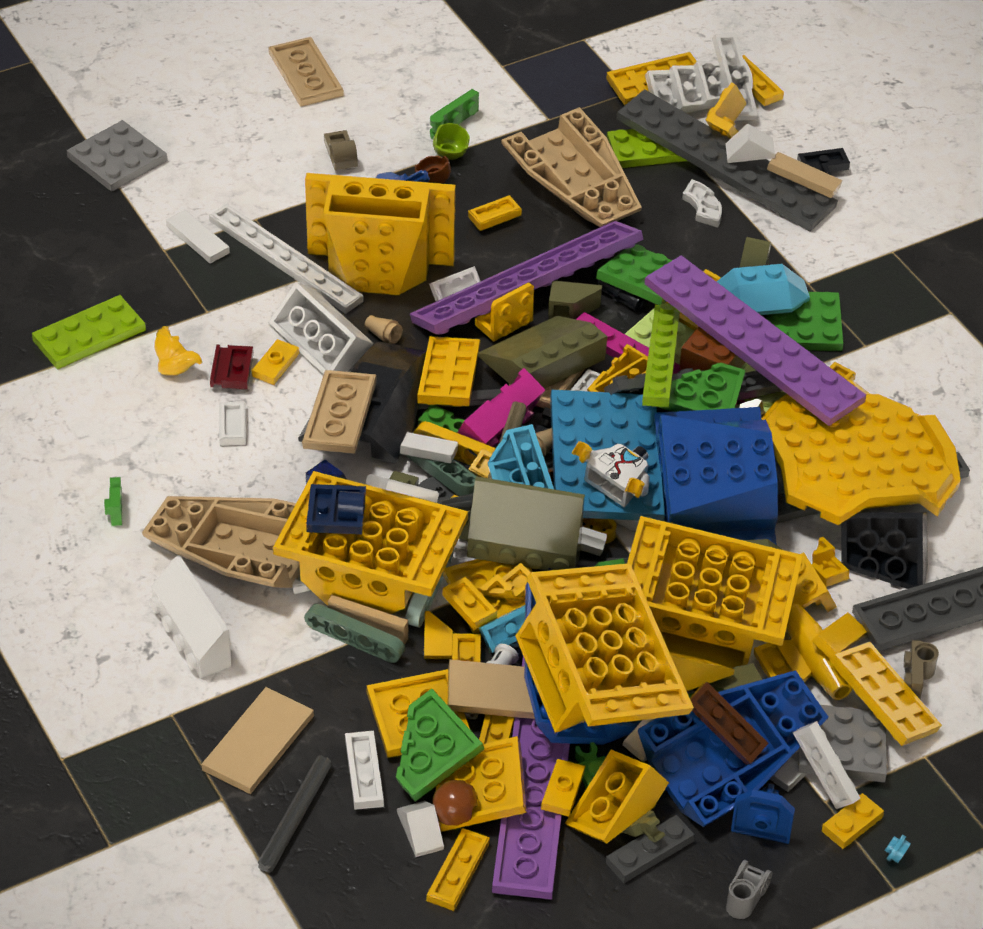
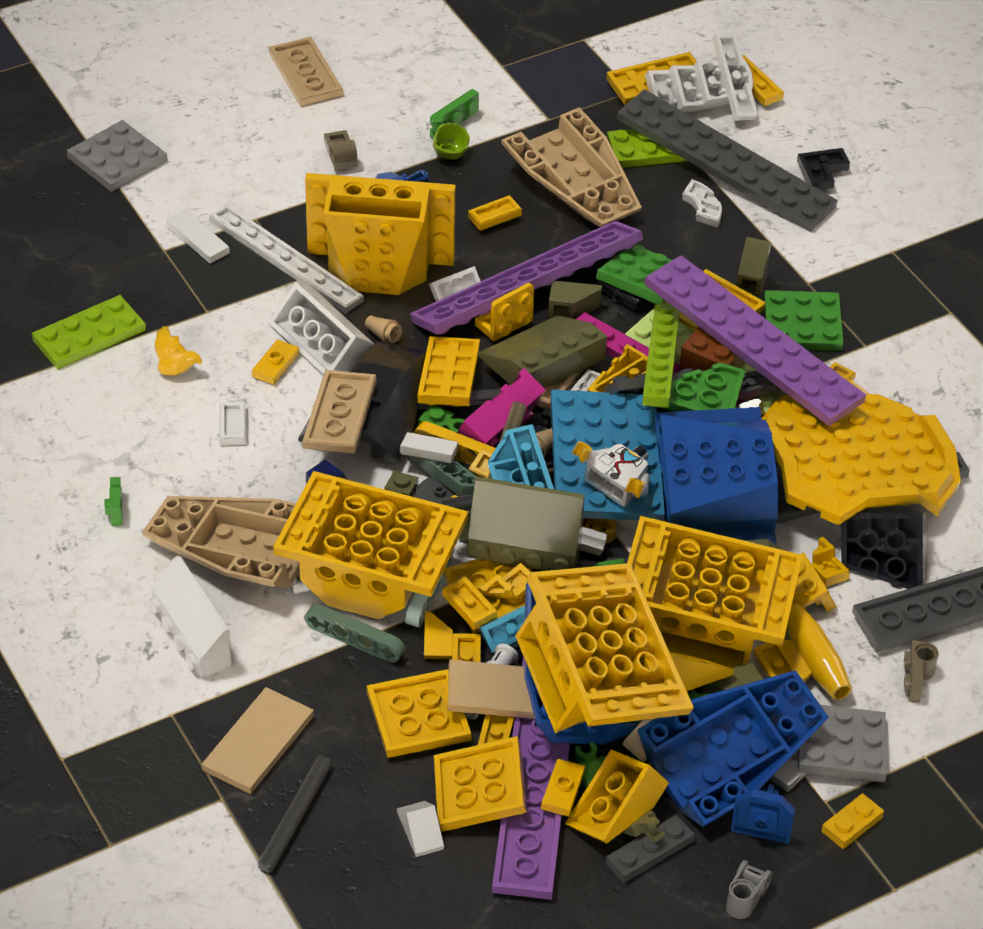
dark red plate [210,344,254,389] -> none
dark blue plate [306,484,366,534] -> none
tan tile [328,595,408,645] -> none
white plate [345,731,384,810] -> none
white tile [366,474,439,503] -> none
bright green plate [396,689,485,802] -> none
dark orange hair [415,156,451,184] -> none
yellow tile [426,828,490,911] -> none
dark orange hair [433,780,478,826] -> none
reddish brown plate [690,682,769,765] -> none
yellow bracket [706,82,746,139] -> none
medium azure wedge [716,264,810,315] -> none
white slope [726,123,775,163] -> none
tan tile [767,152,842,198] -> none
white plate [793,721,860,809] -> none
yellow tile [812,612,867,659] -> none
yellow plate [830,642,942,746] -> none
medium azure plate [884,834,911,863] -> none

